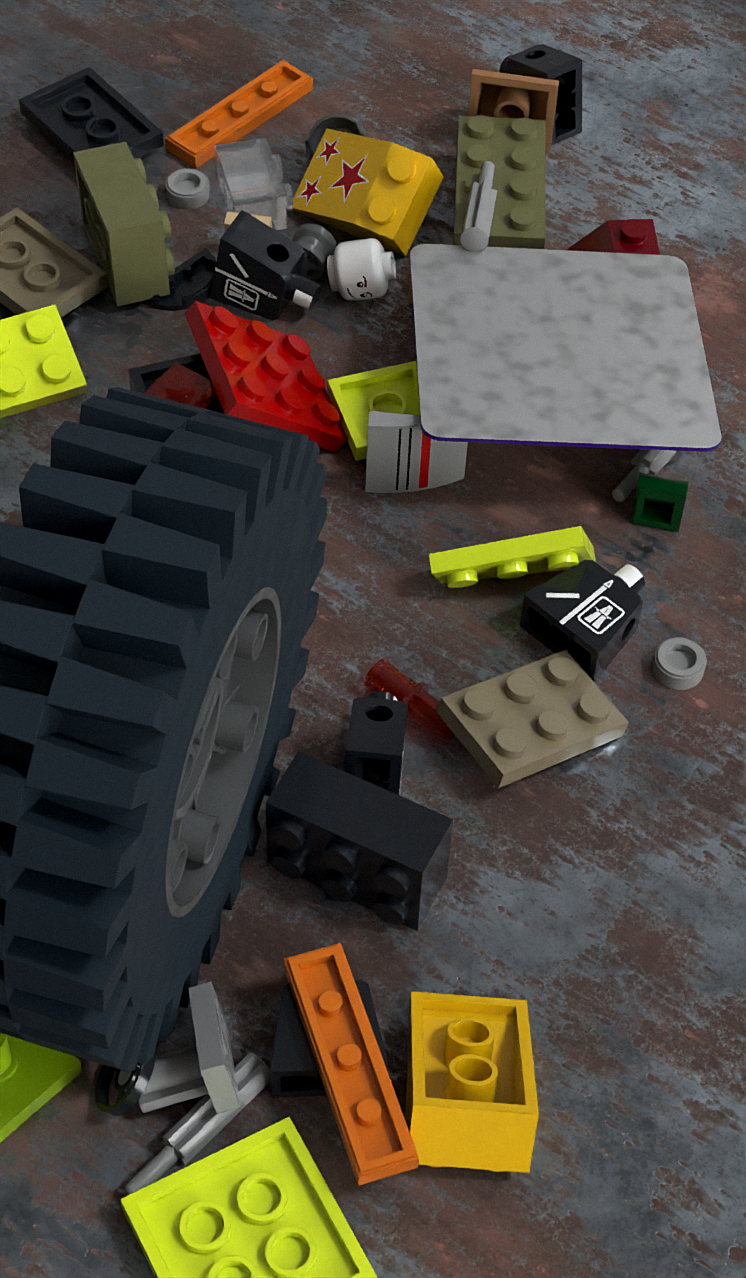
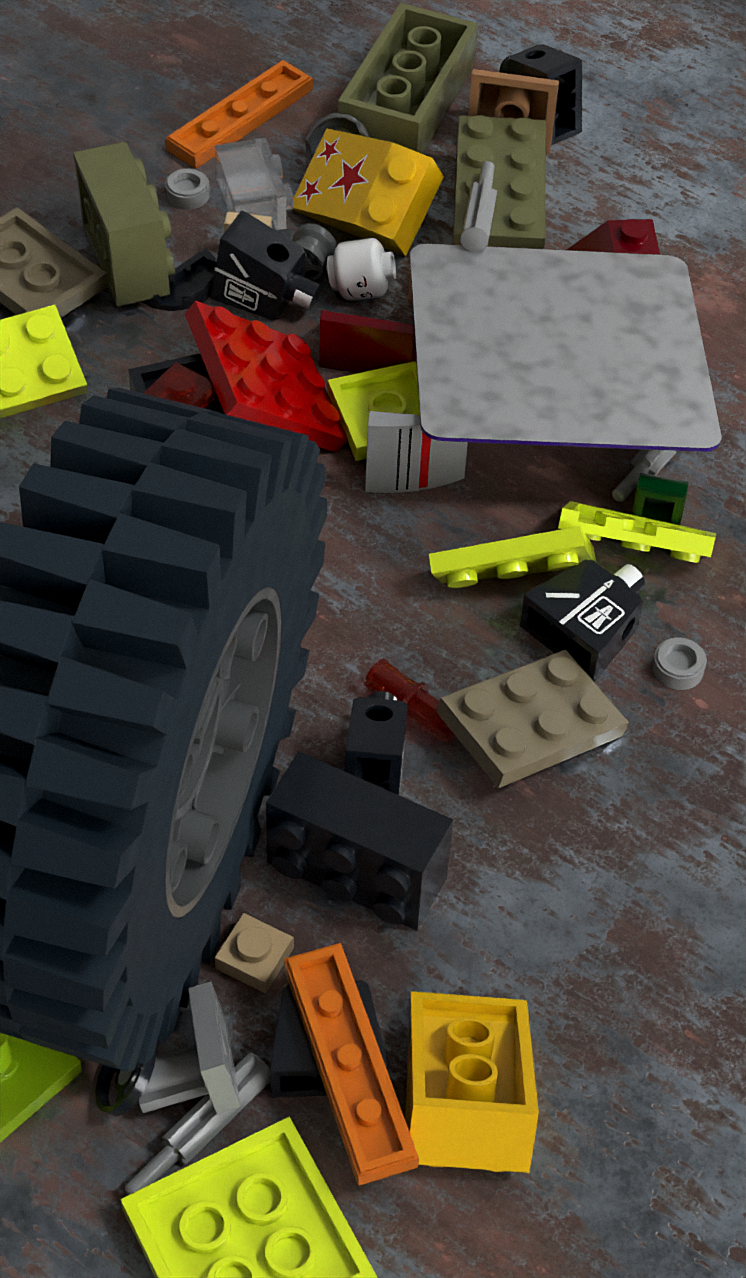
black plate [19,67,164,162] -> none
none -> tan plate [215,913,294,994]
none -> dark red slope [319,310,416,373]
none -> olive brick [338,2,478,154]
none -> neon yellow wing [558,501,716,563]

